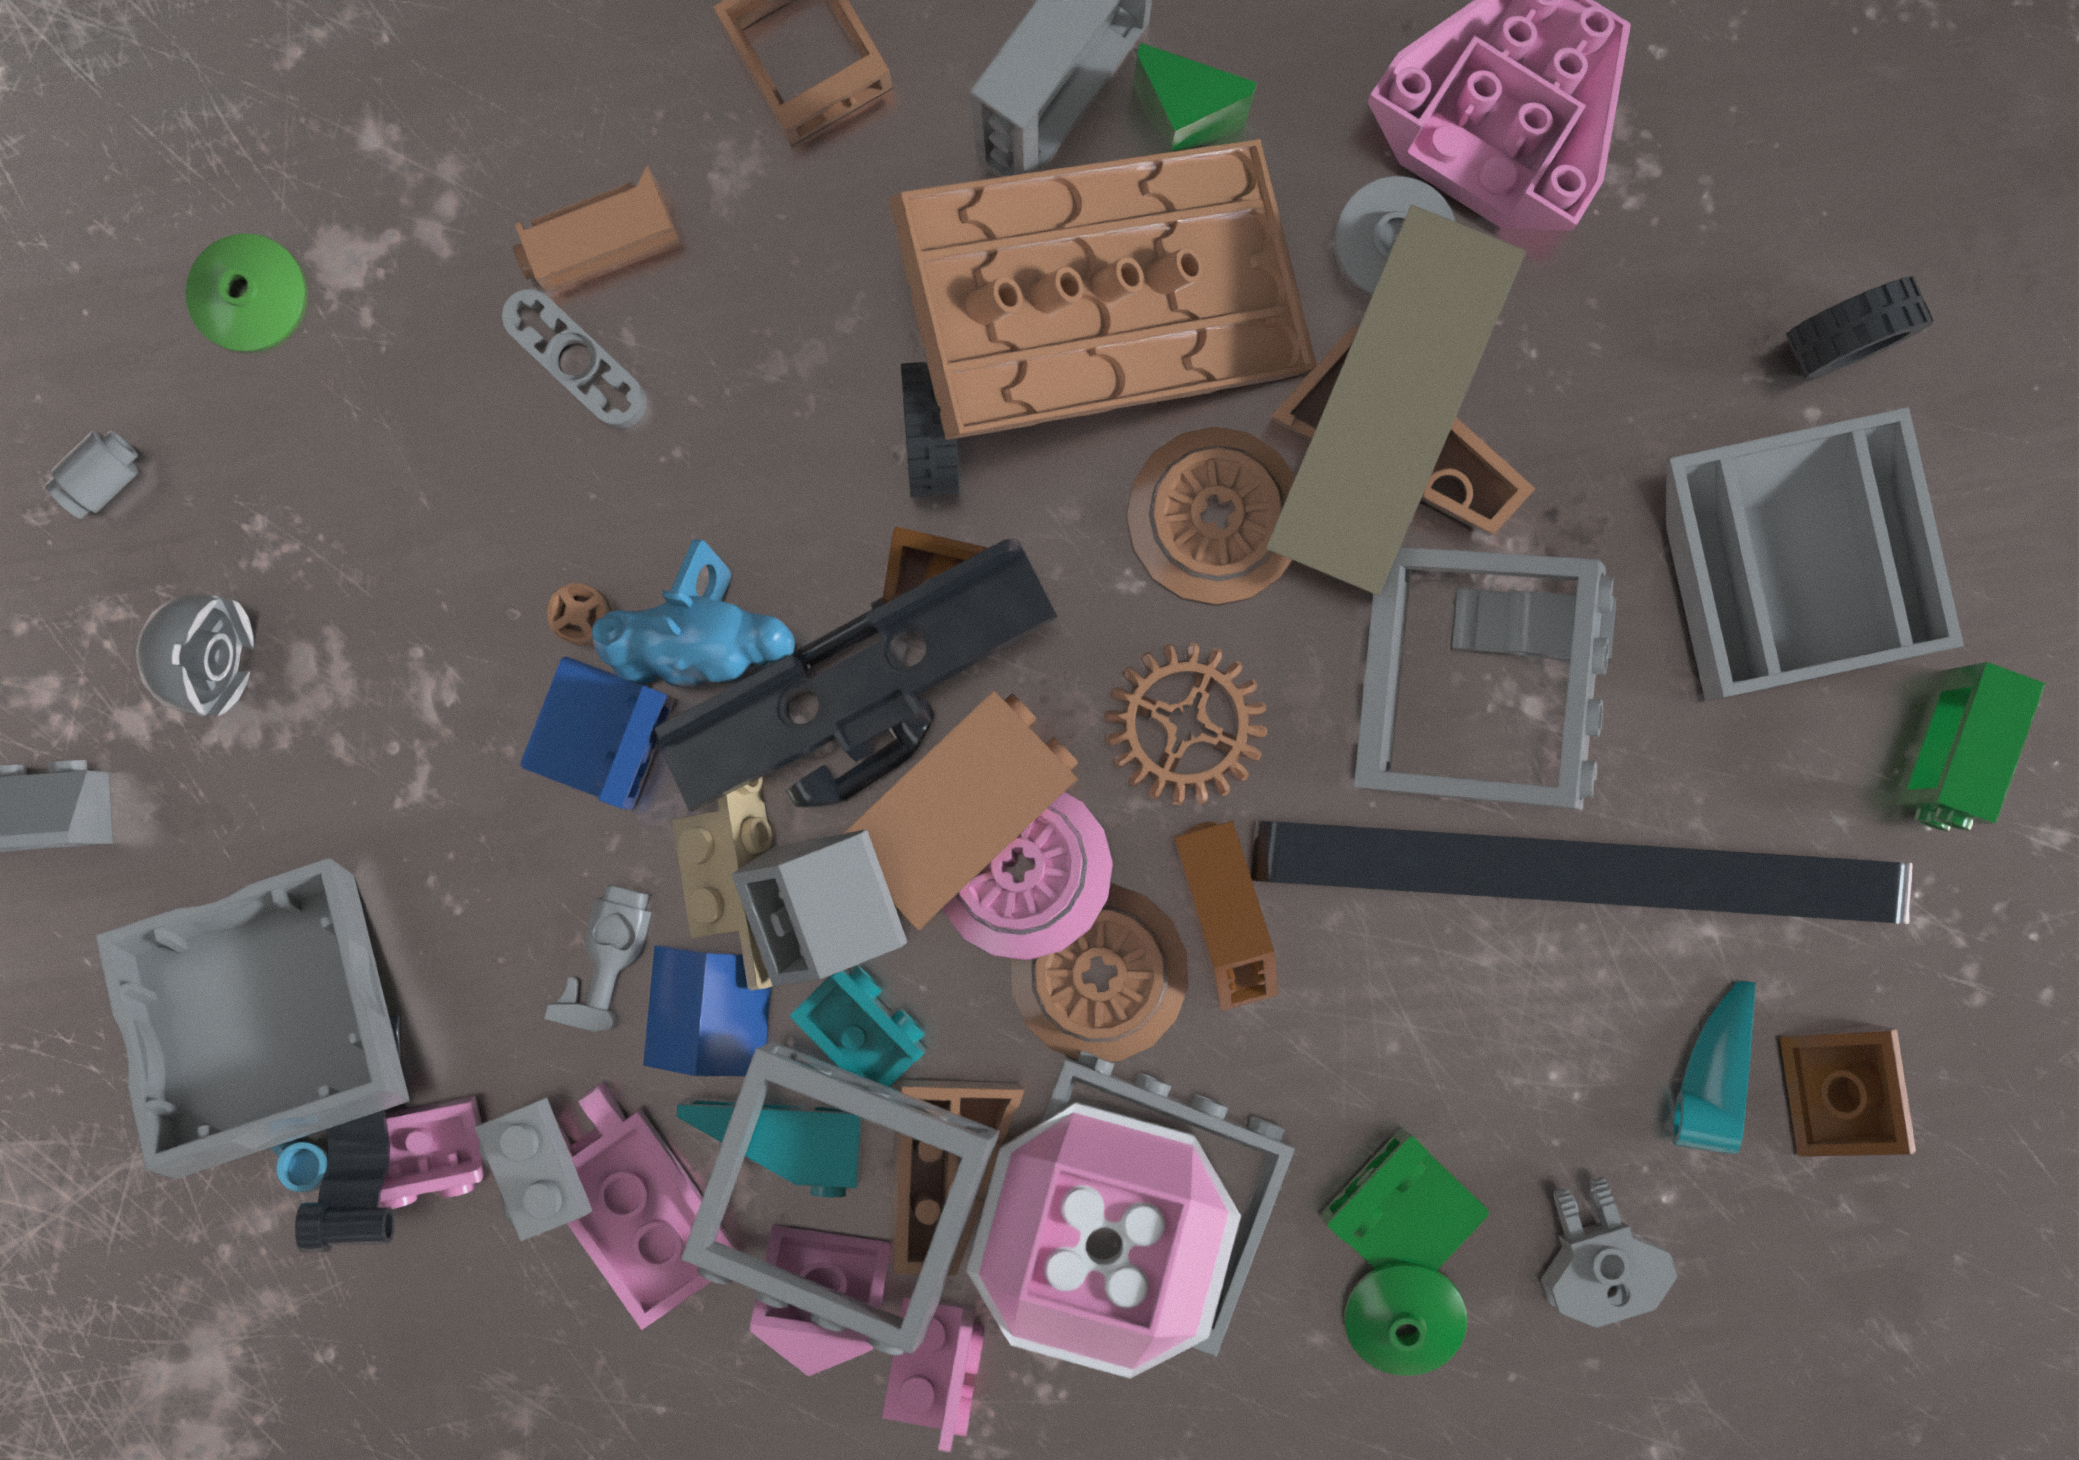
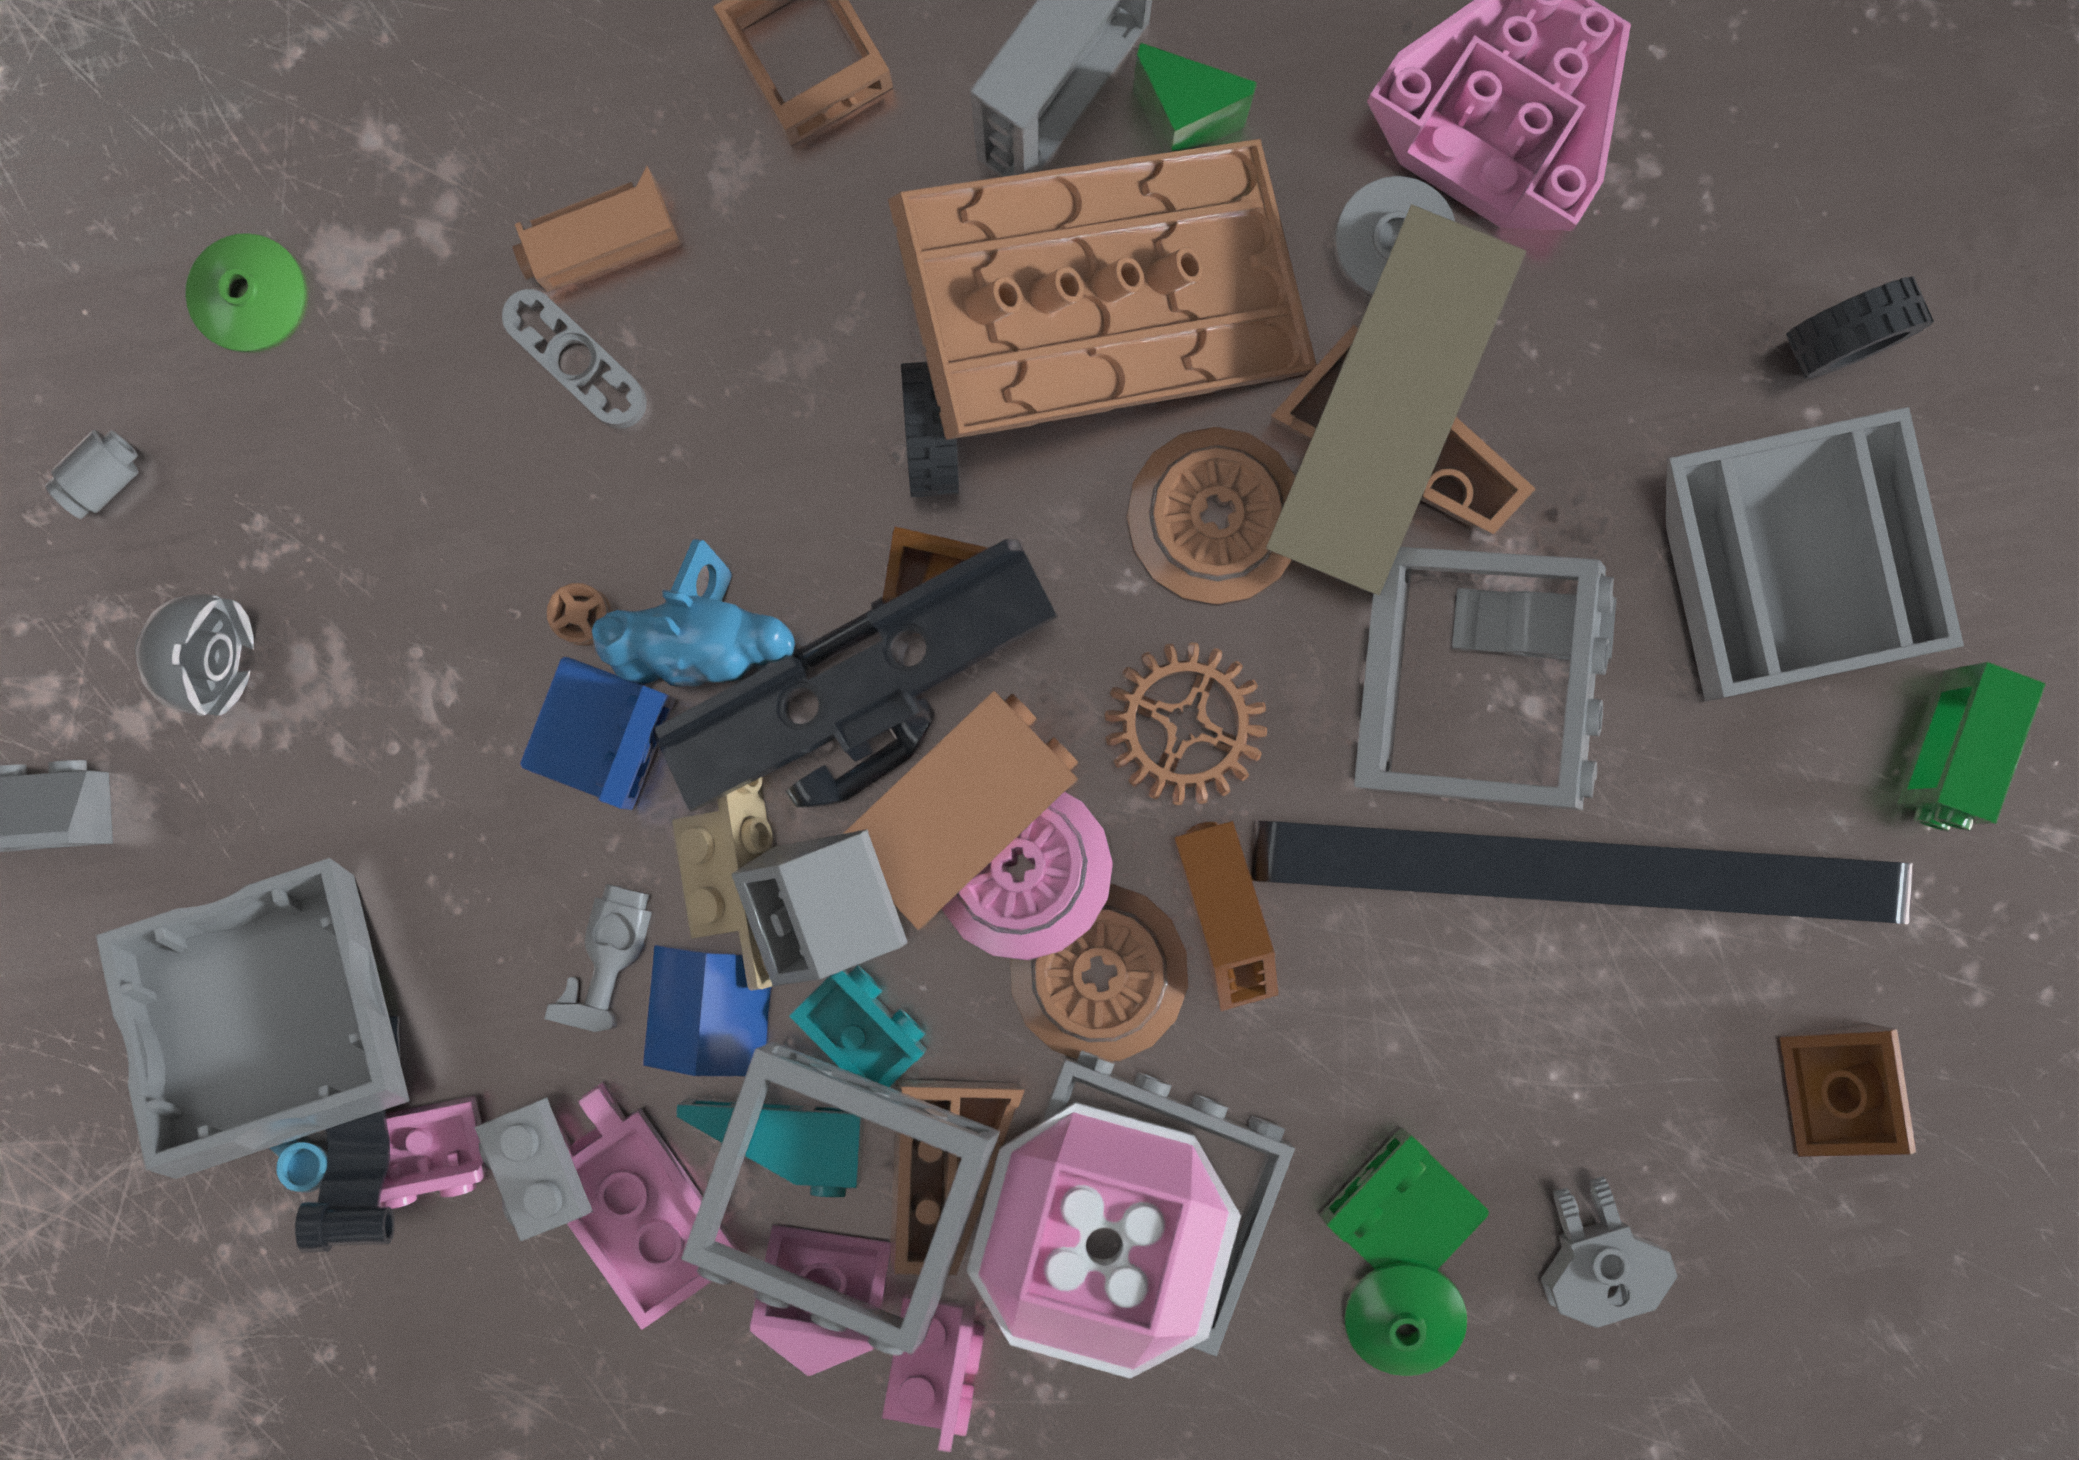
teal piece [1672,981,1756,1155] -> none

